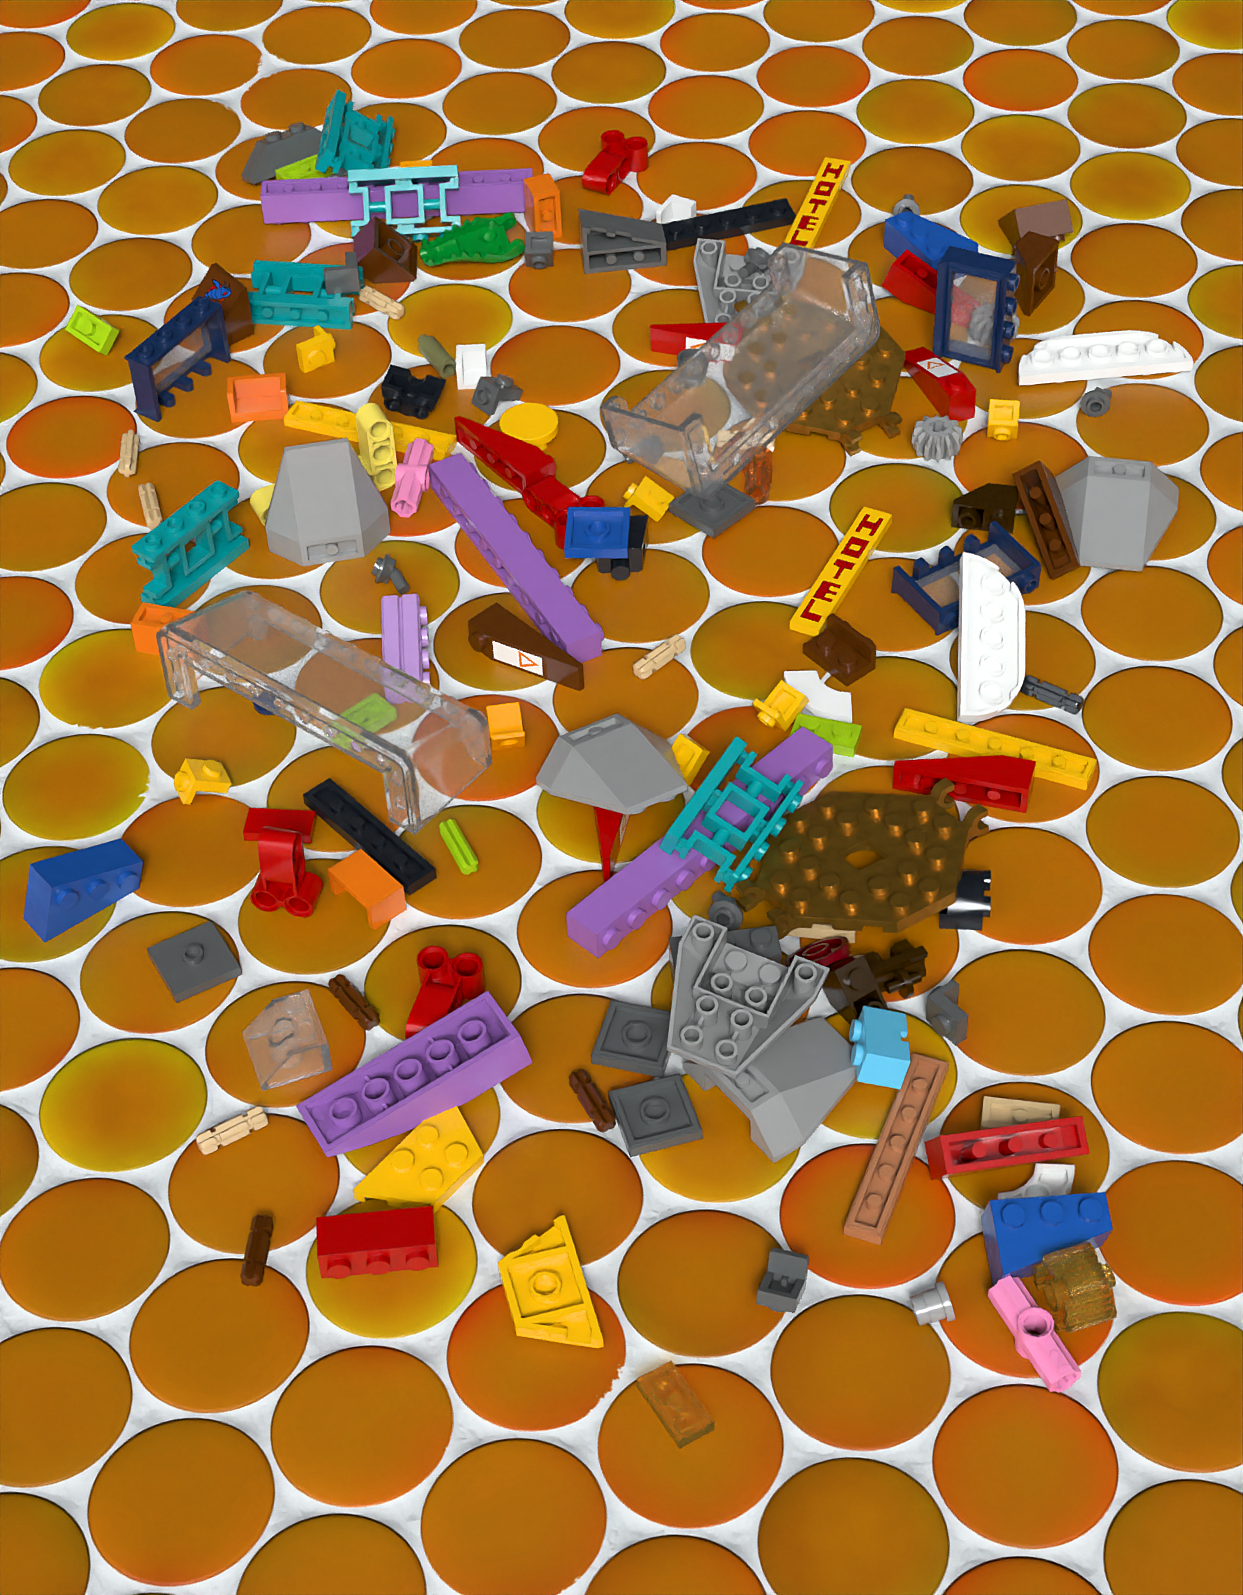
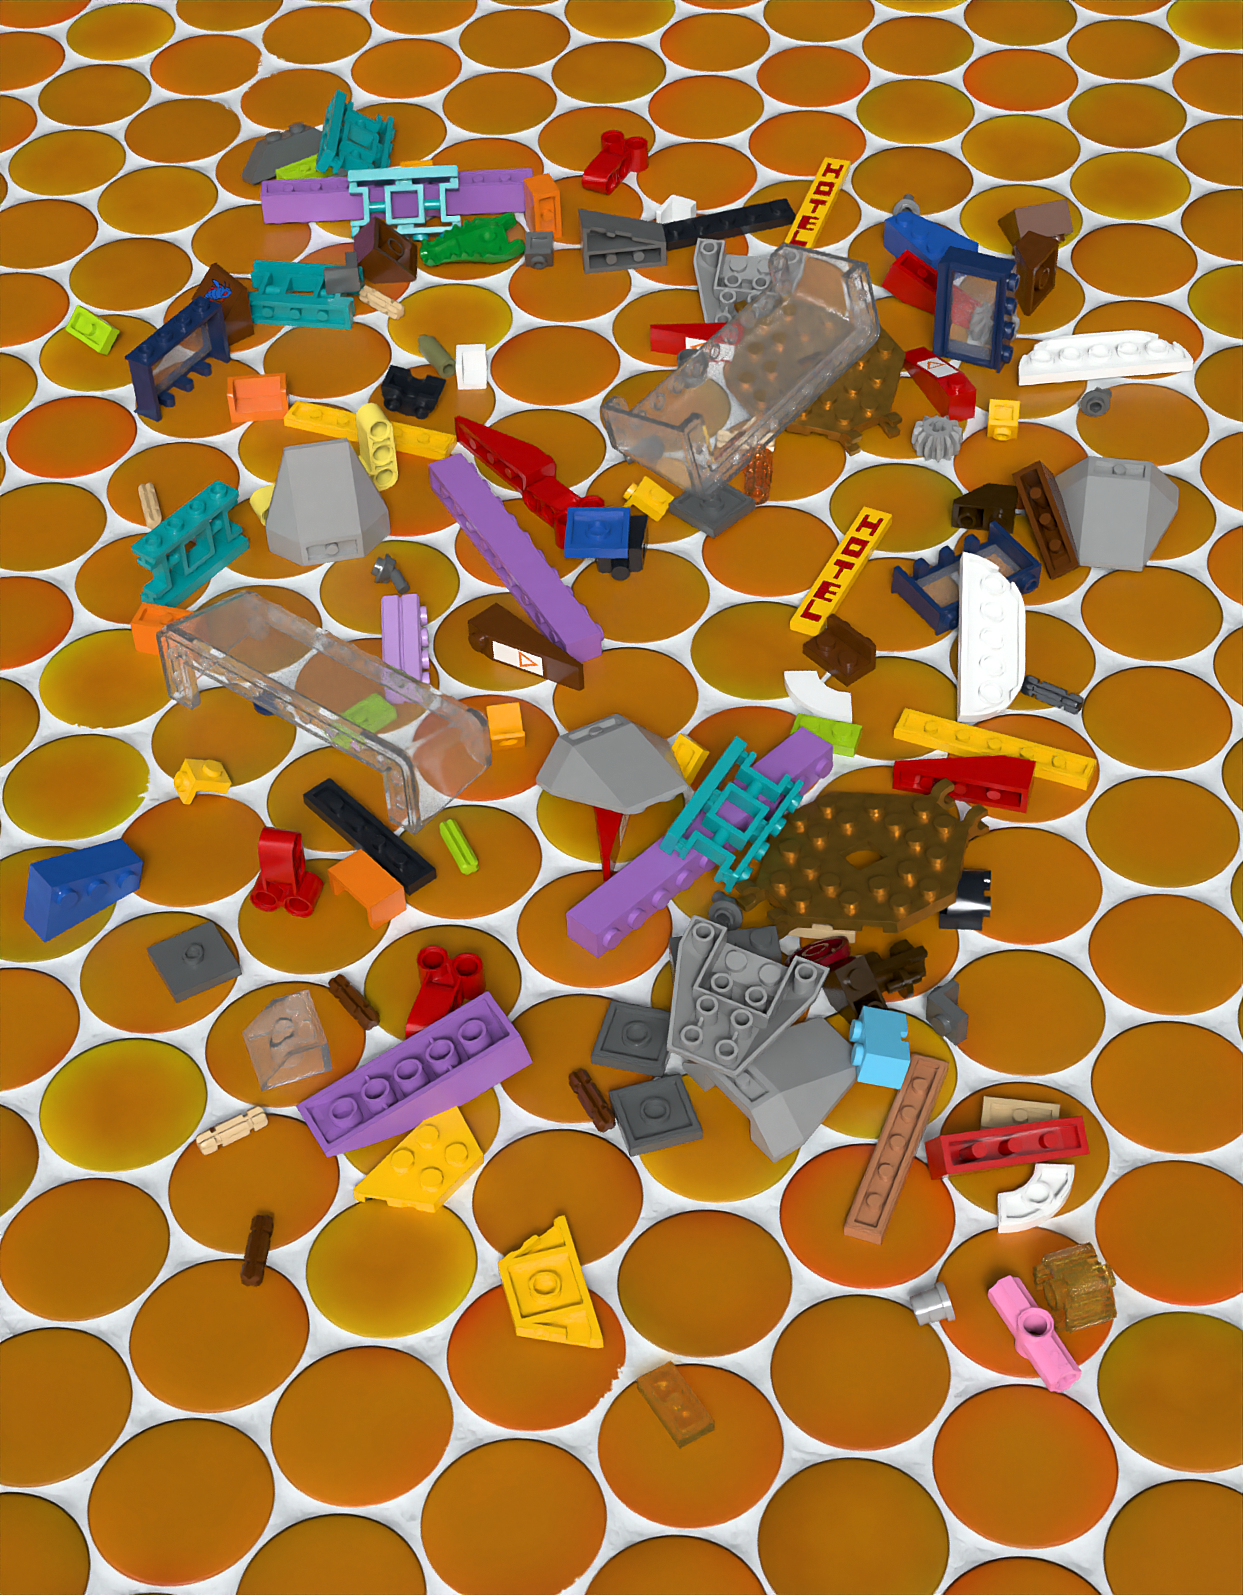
tan axle [118,430,140,478] -> none
red tile [243,808,317,844] -> none
yellow bracket [296,325,335,373] -> none
red brick [316,1206,438,1279] -> none
bright pink piece [390,438,434,518] -> none
dark grey bracket [471,374,523,415] -> none
yellow tile [499,403,559,451] -> none
tan axle [633,634,686,680] -> none
dark grey plate [738,247,772,279] -> none
yellow bracket [752,680,809,732] -> none
dark grey bracket [756,1248,810,1313] -> none
blue wedge [981,1192,1113,1286] -> none

